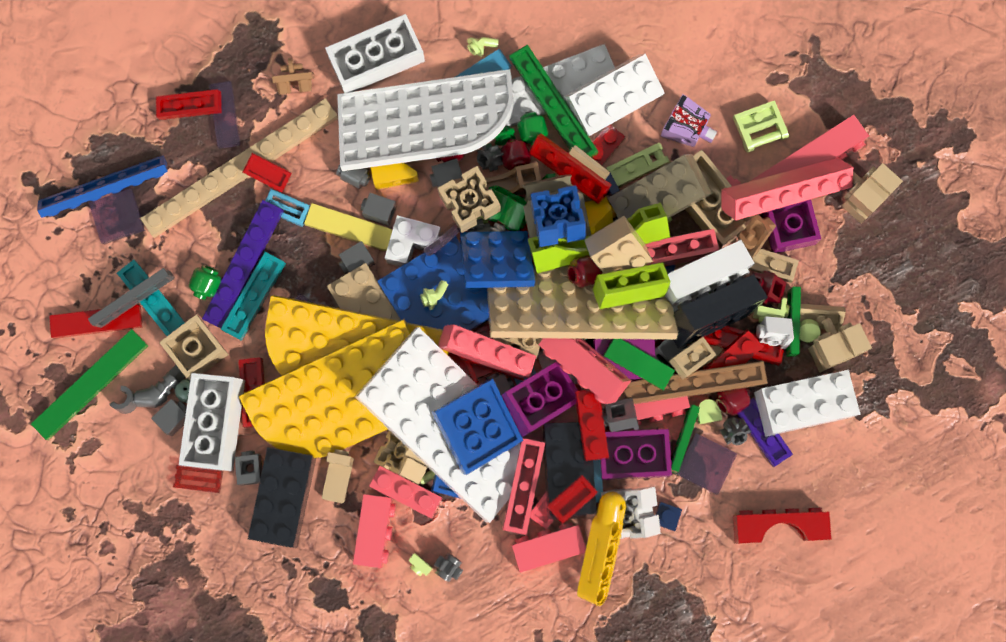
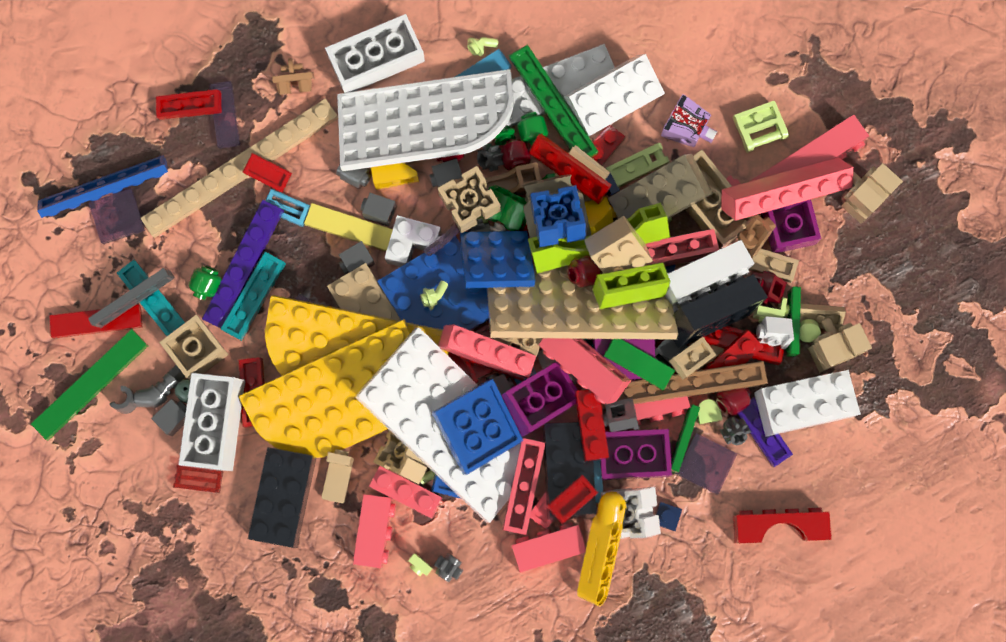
dark grey brick [235,451,262,486] -> none

